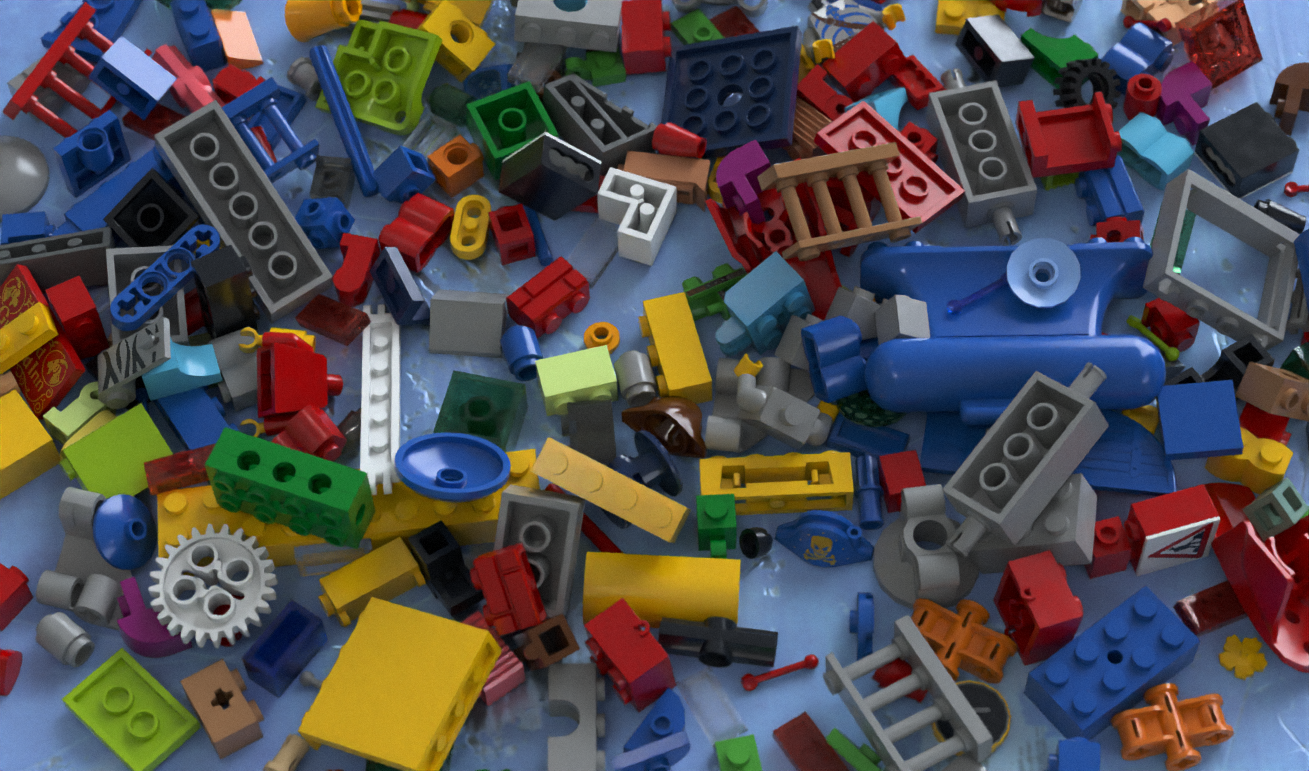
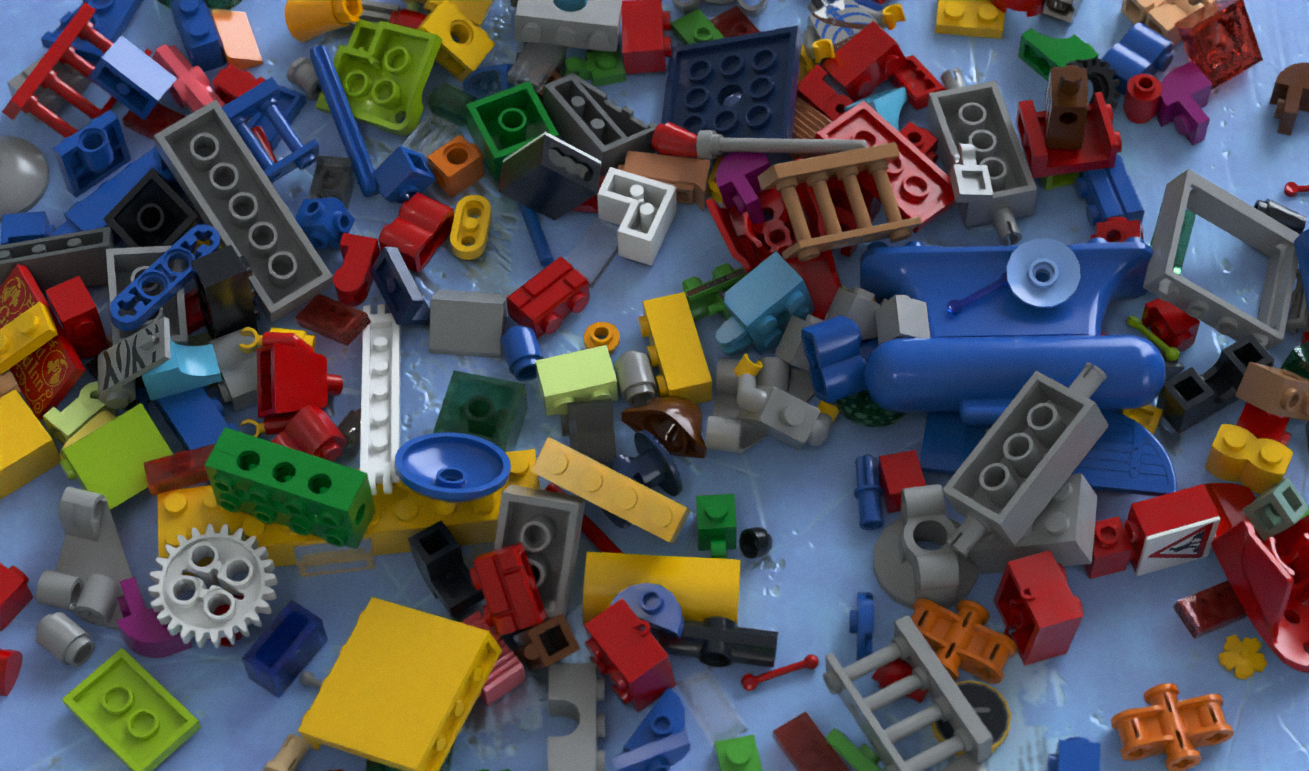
blue dish [92,494,157,570] -> none
medium nougat brick [180,659,264,759] -> none
yellow brick [318,537,426,628] -> none
red brick [488,203,536,266] -> none
yellow brick [699,450,854,515] -> none
blue hat [774,510,874,567] -> none
blue tile [827,411,910,462] -> none
black brick [955,14,1035,87] -> none
blue brick [1024,585,1200,741] -> none
medium azure brick [1117,112,1194,190] -> none
red hinge [1123,15,1172,33] -> none
blue tile [1156,380,1243,461] -> none
black piece [1194,102,1299,199] -> none
none -> blue plate [609,583,684,638]
none -> light grey piece [696,130,867,159]
none -> light grey plate [949,144,994,203]
none -> reddish brown torso [1045,65,1088,150]

